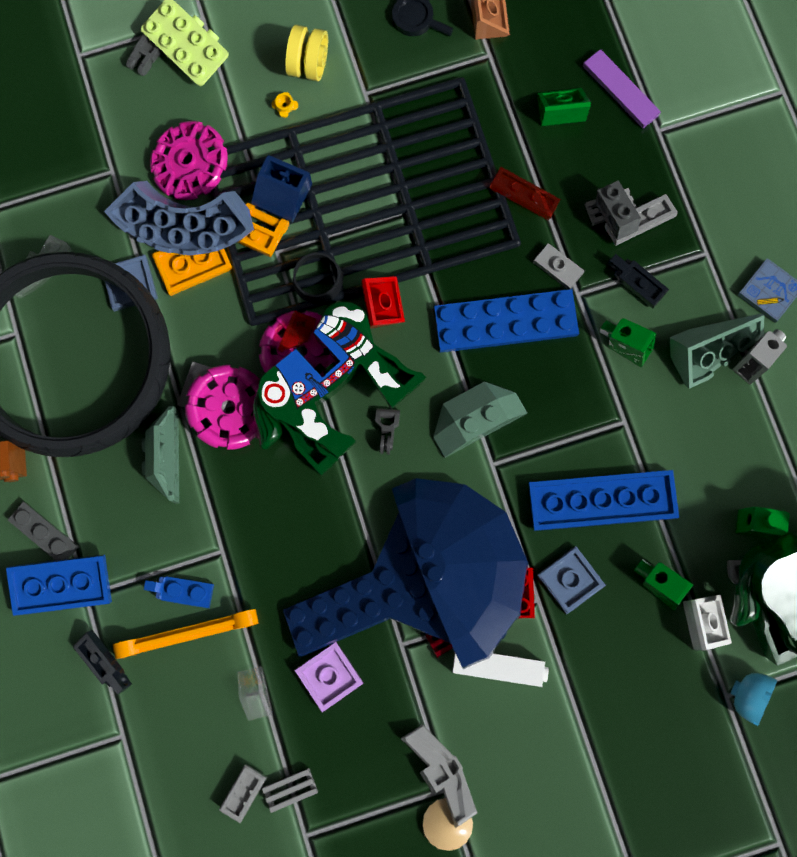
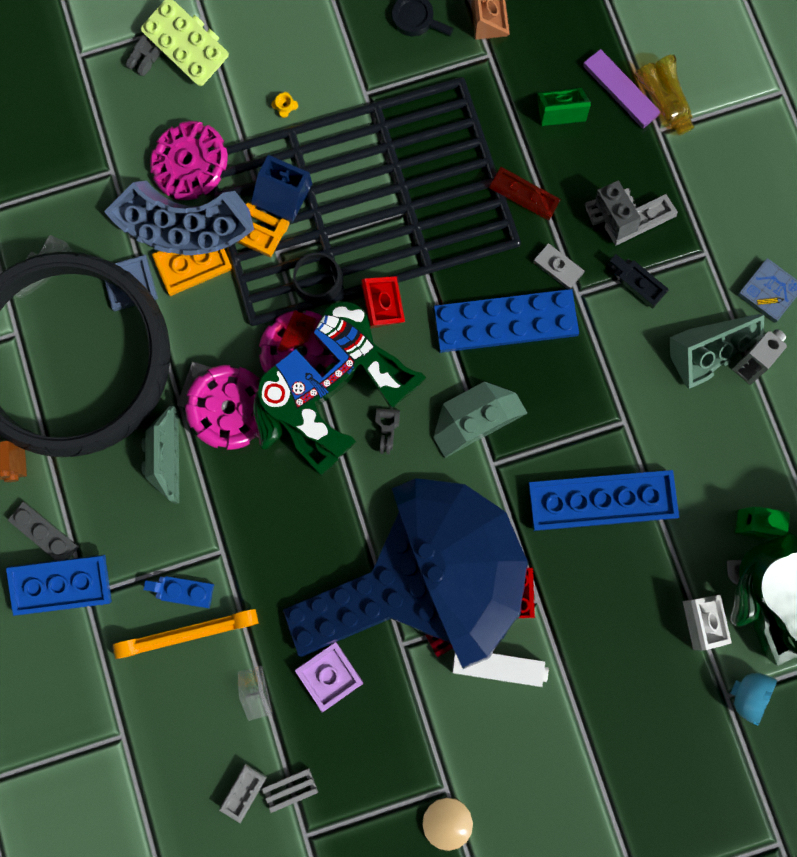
black hinge [73,630,132,695] -> none
light yellow wheel [286,25,328,82] -> none
light grey plate [401,724,477,828] -> none
sand blue tile [537,546,606,614] -> none
green torso [600,318,656,368] -> none
green torso [634,559,693,611] -> none
none -> clear yellow piece [635,54,695,136]

